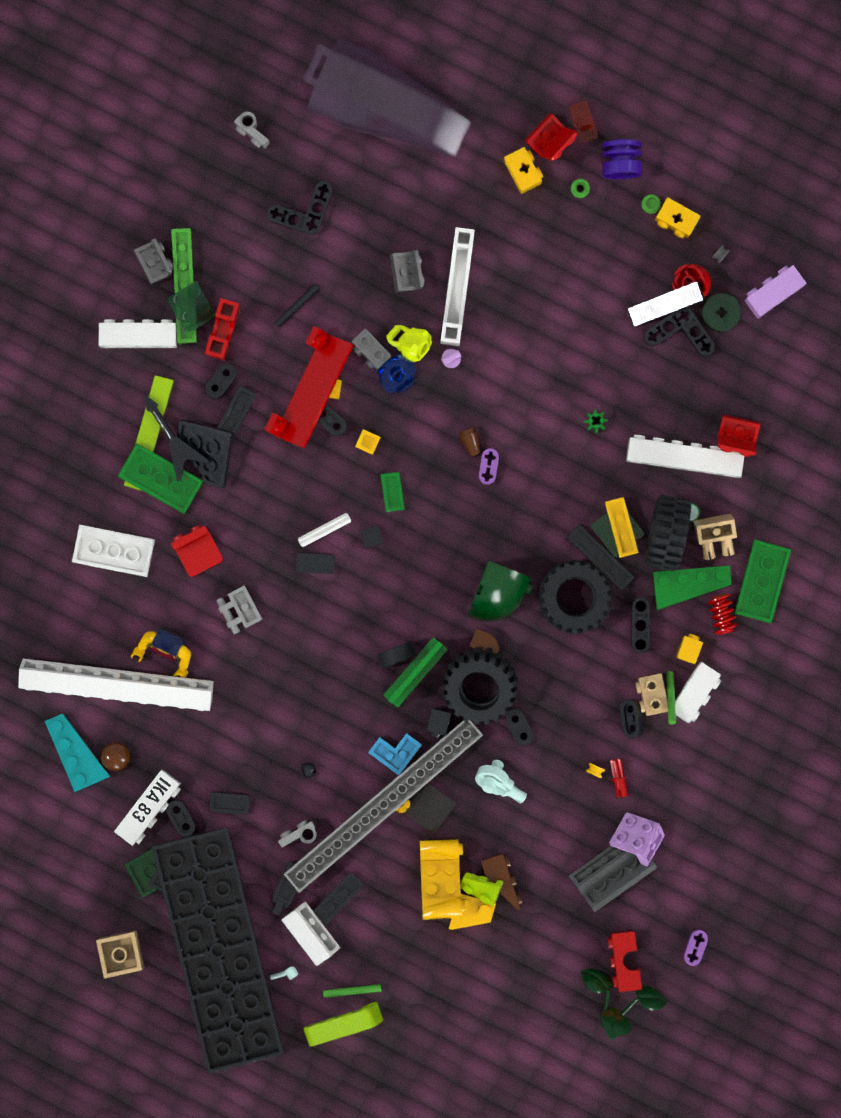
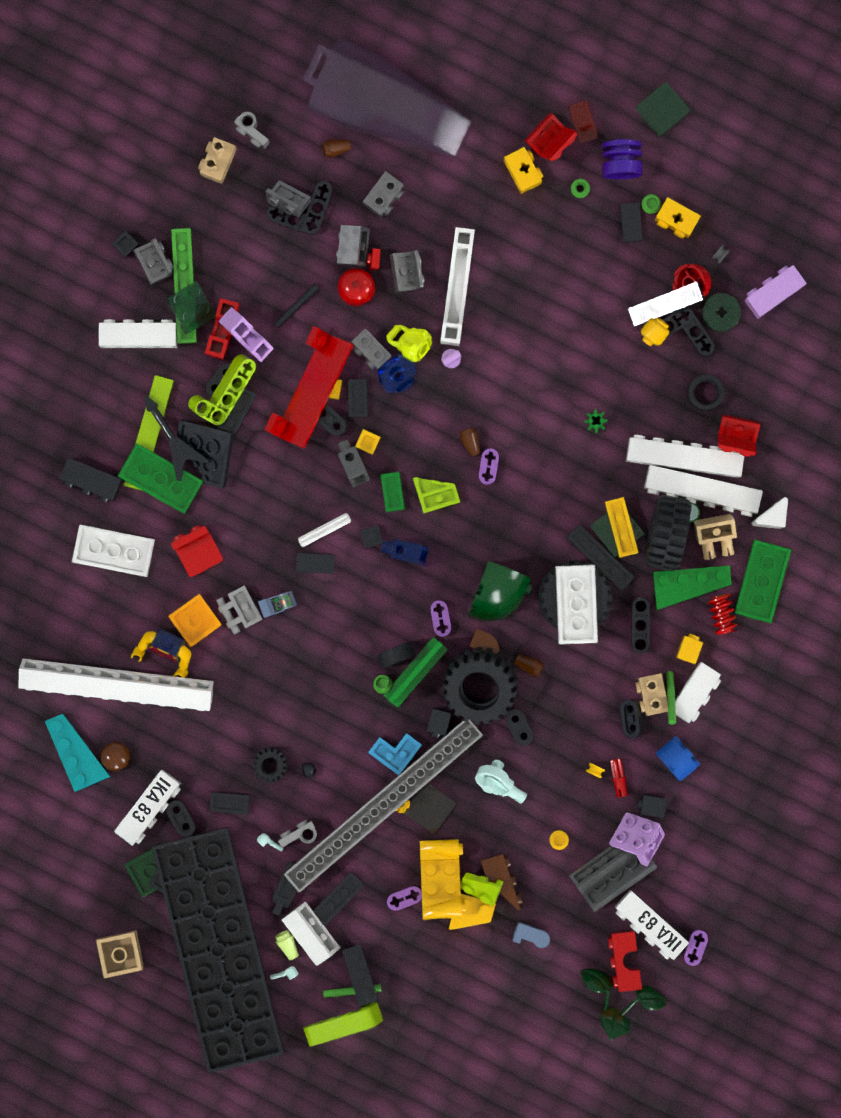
none -> black brick [59,458,123,503]
none -> black plate [112,230,139,258]
none -> light orange plate [168,594,222,647]
none -> lime beam [188,354,256,425]
none -> tan brick [198,137,237,184]
none -> lavender arch [219,307,274,362]
none -> black tyre [252,748,288,783]
none -> light aqua hand [257,833,284,852]
none -> leg [258,591,297,618]
none -> flat silver bracket [265,180,311,218]
none -> yellowish green cone [275,930,299,960]
none -> reddish brown cone [322,139,351,158]
none -> flat silver brick [336,225,370,267]
none -> red cylinder [337,268,375,307]
none -> dark grey torso [338,440,370,488]
none -> black brick [342,944,379,1007]
none -> black tile [348,379,368,418]
none -> flat silver brick [363,171,405,218]
none -> red plate [366,248,381,271]
none -> bright green plate [373,675,393,694]
none -> clear blue torso [382,539,429,567]
none -> medium lavender beam [387,886,422,911]
none -> lime wing [413,477,460,514]
none -> medium lavender beam [430,601,451,637]
none -> sand blue leg [512,921,550,948]
none -> reddish brown cone [515,654,545,677]
none -> yellow plate [549,830,569,850]
none -> white tile [556,565,598,644]
none -> white brick [615,890,689,960]
none -> black tile [620,203,643,243]
none -> clear green piece [635,82,691,137]
none -> black brick [637,794,667,818]
none -> yellow head [641,317,669,346]
none -> white brick [644,465,763,517]
none -> blue brick [656,736,701,782]
none -> black tyre [687,374,725,411]
none -> white slope [751,497,788,529]

